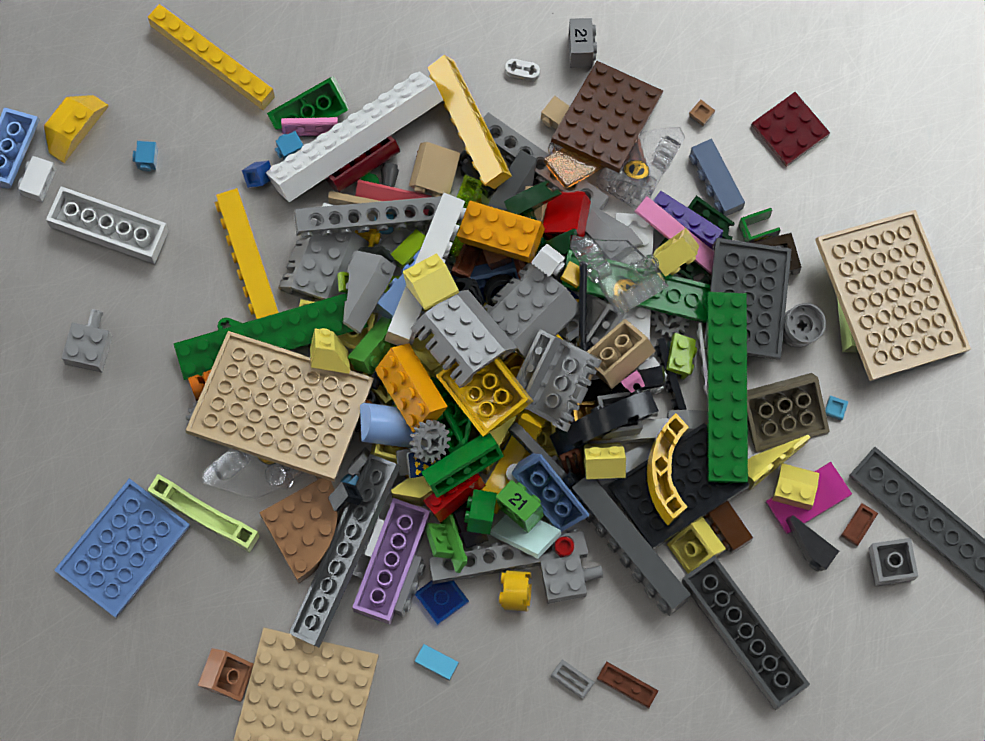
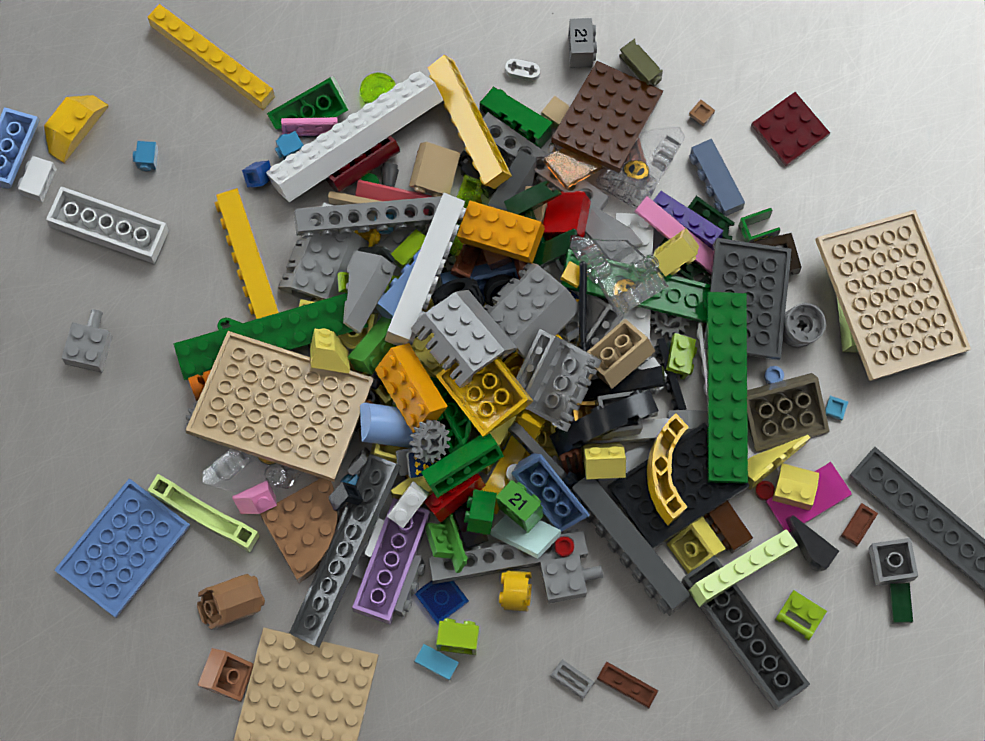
light yellow slope [403,253,459,310] -> none
white brick [532,244,565,276] -> none
bright pink tile [621,370,645,393] -> none
none -> medium nougat brick [197,574,265,629]
none -> bright pink slope [232,480,277,514]
none -> clear neon green tile [360,72,396,104]
none -> white brick [387,481,429,528]
none -> lime brick [436,618,479,655]
none -> green wedge [480,86,553,149]
none -> olive window [619,38,663,86]
none -> yellowish green arch [688,529,798,607]
none -> red tile [755,480,775,501]
none -> light blue tile [764,366,784,384]
none -> lime plate [775,590,827,641]
none -> dark green tile [889,583,913,624]

